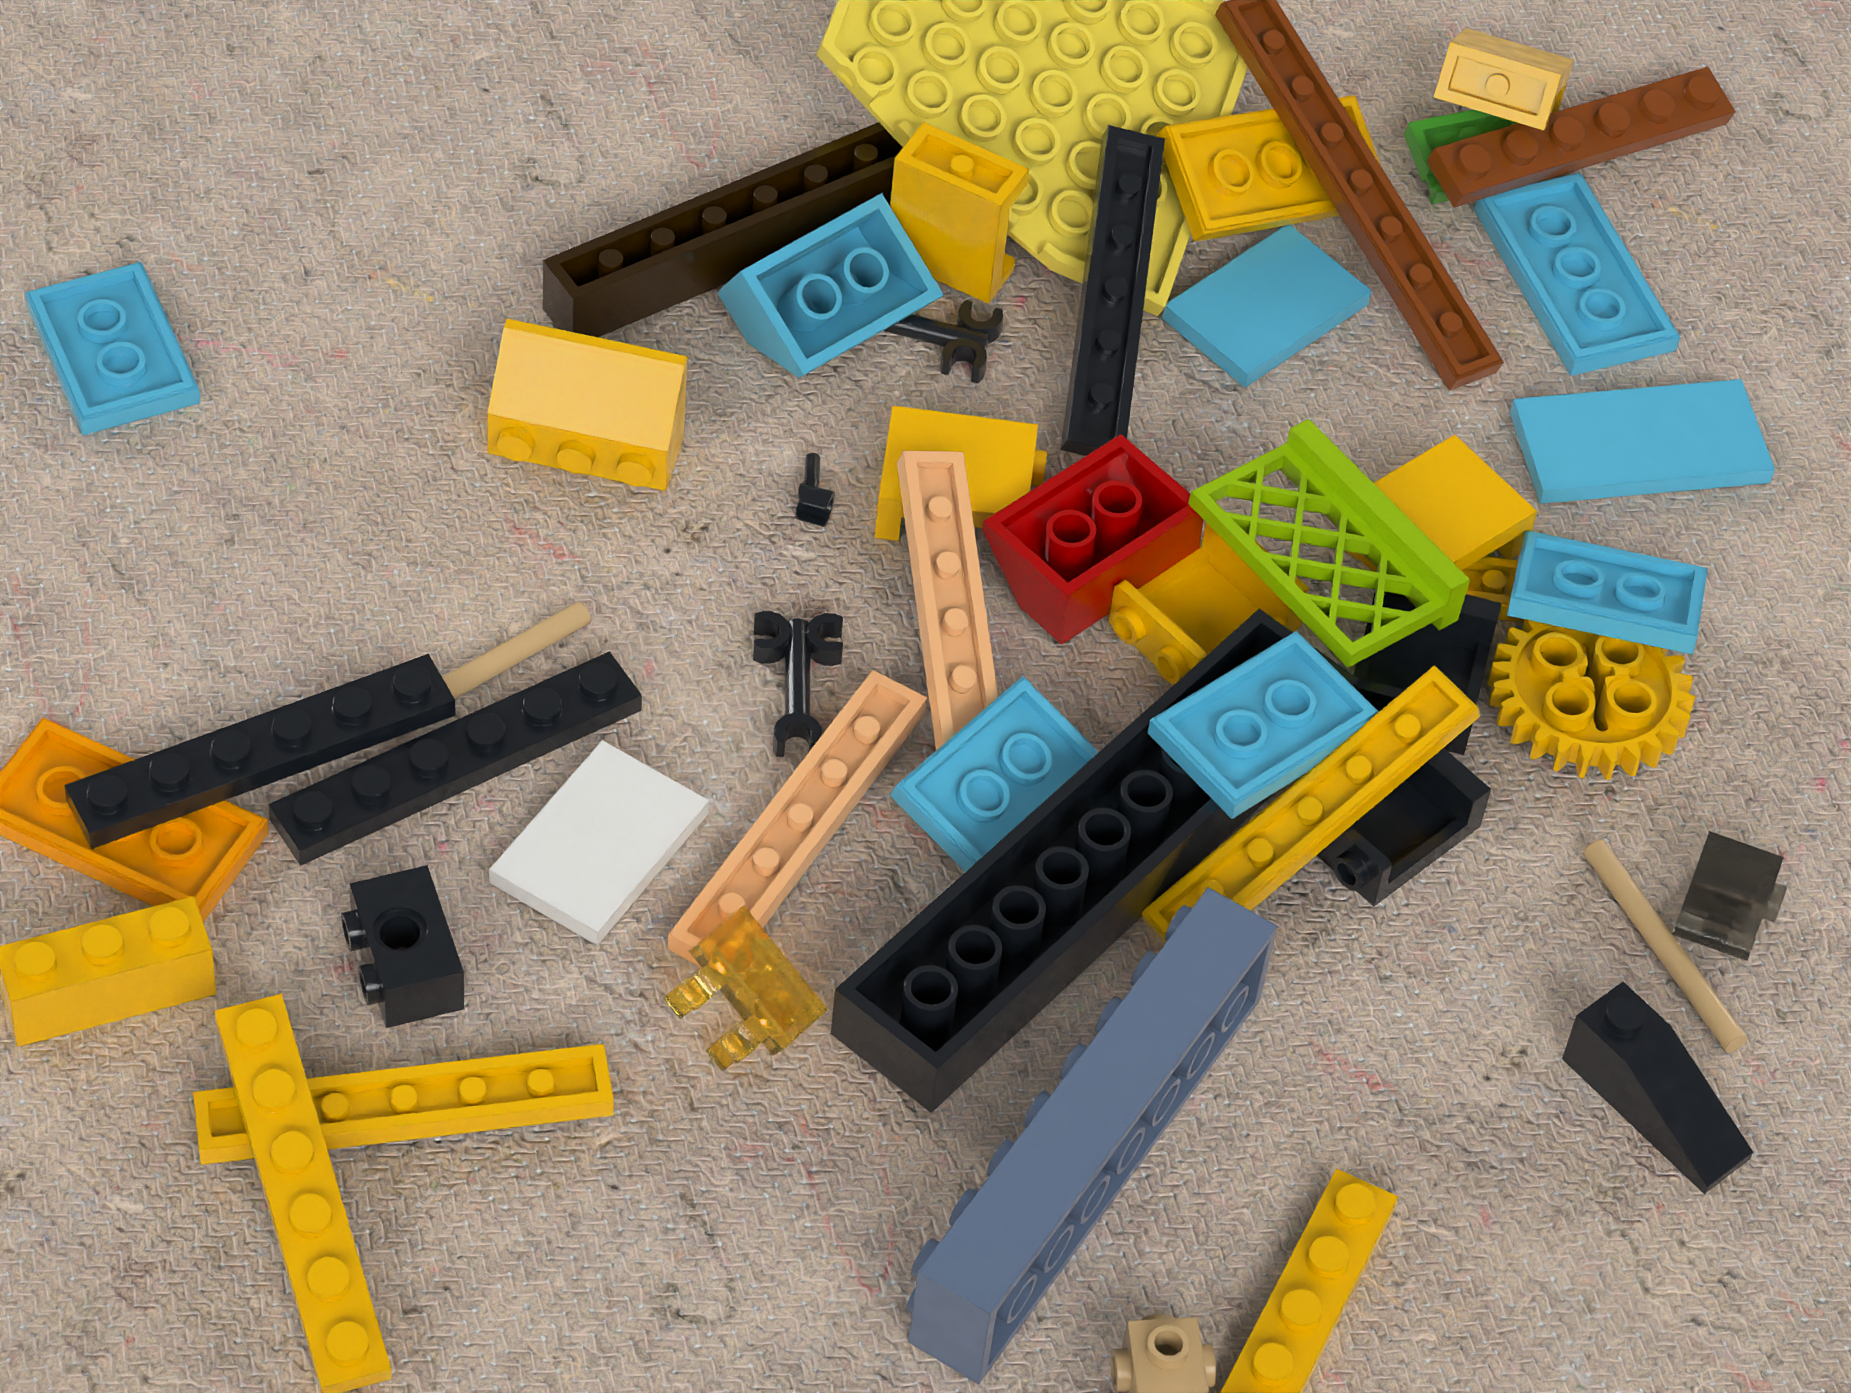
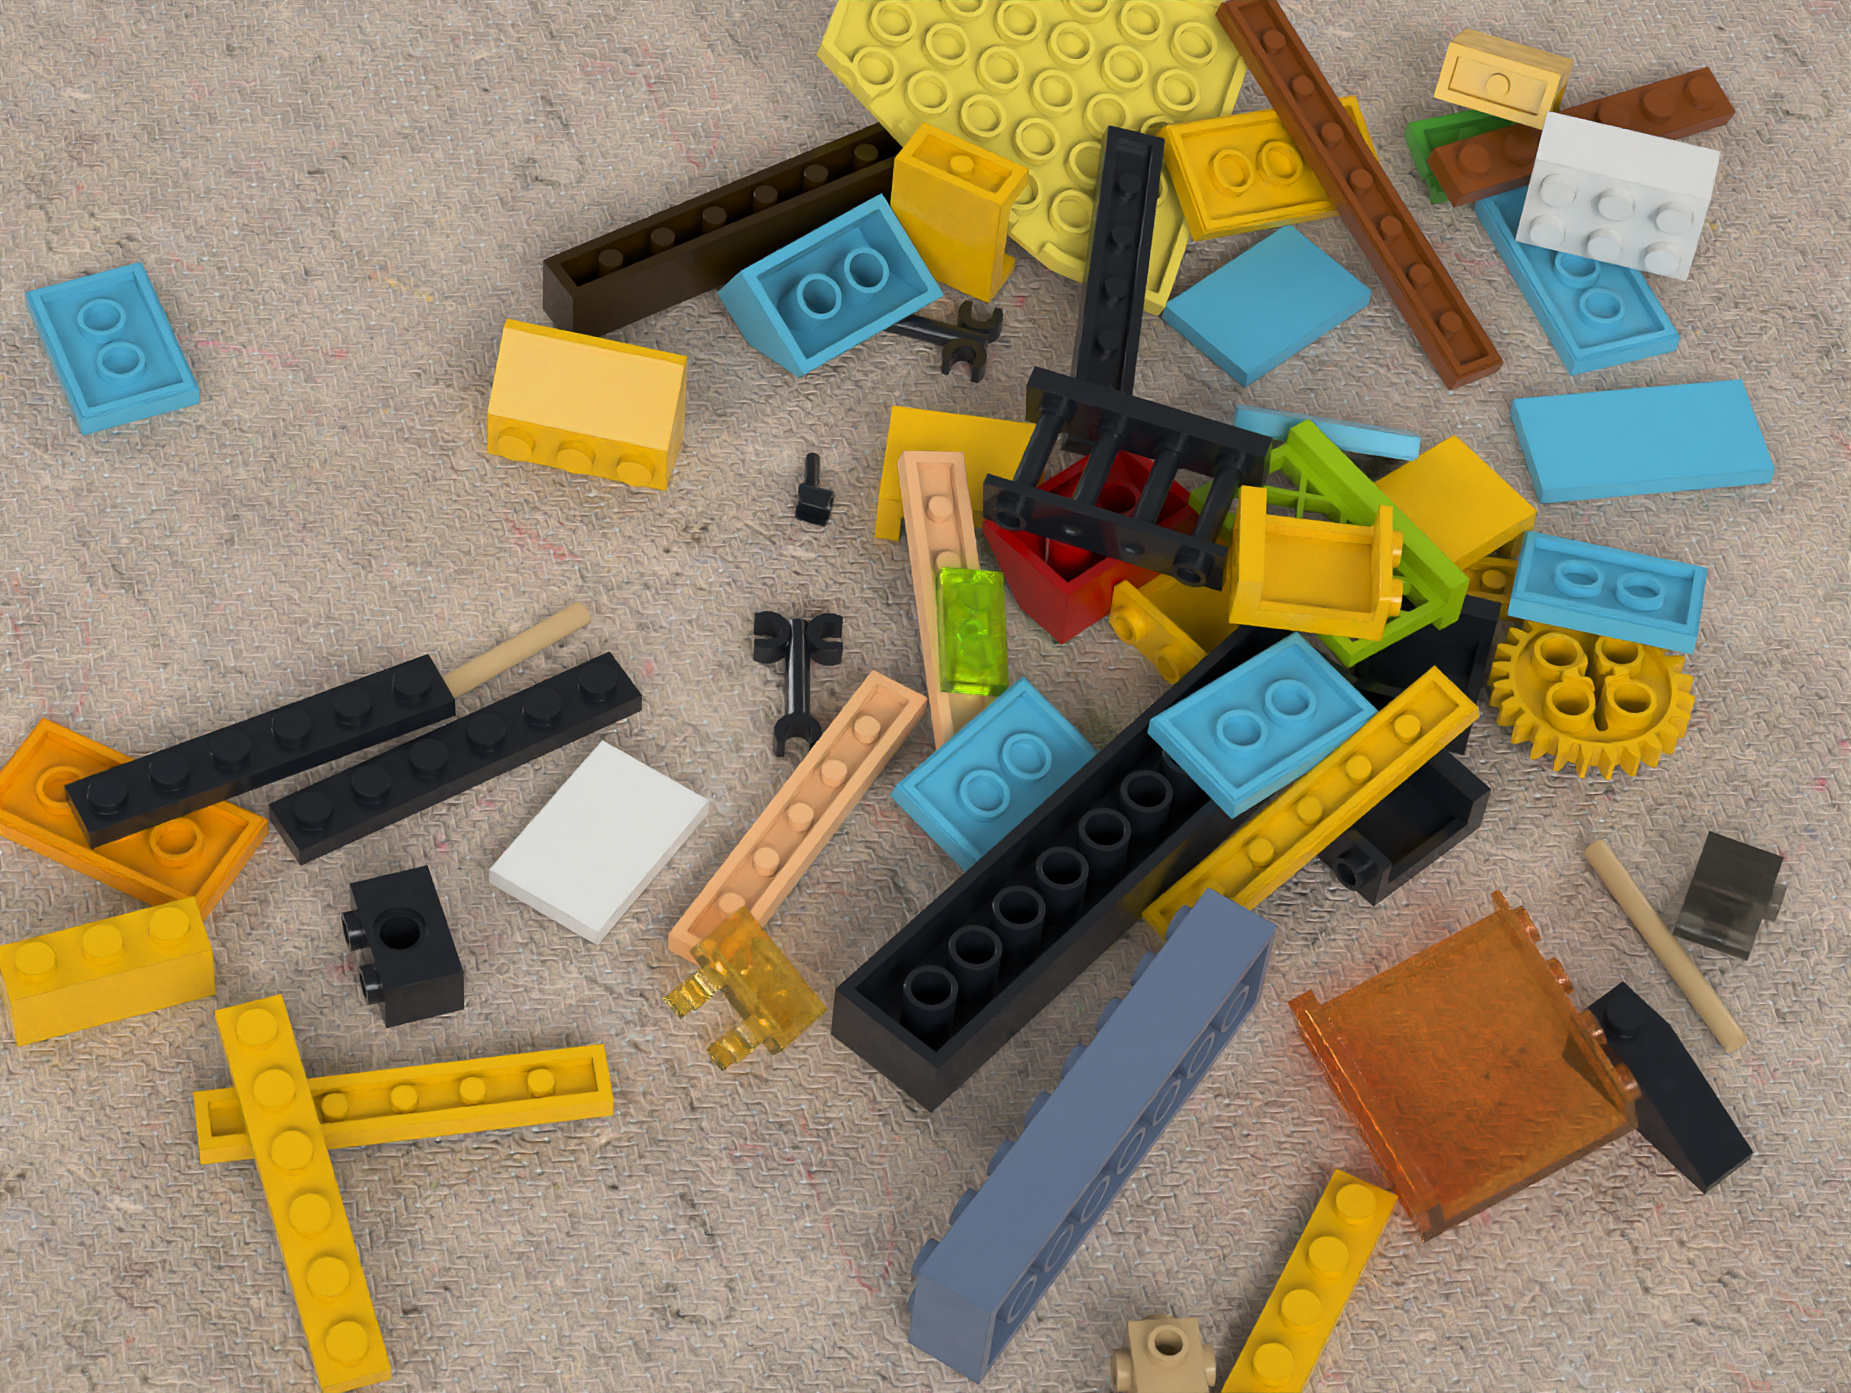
none -> clear neon green plate [935,567,1009,697]
none -> black fence [983,366,1273,592]
none -> yellow panel [1229,485,1403,641]
none -> medium azure tile [1232,404,1421,461]
none -> clear orange panel [1288,889,1642,1243]
none -> white brick [1515,111,1721,281]

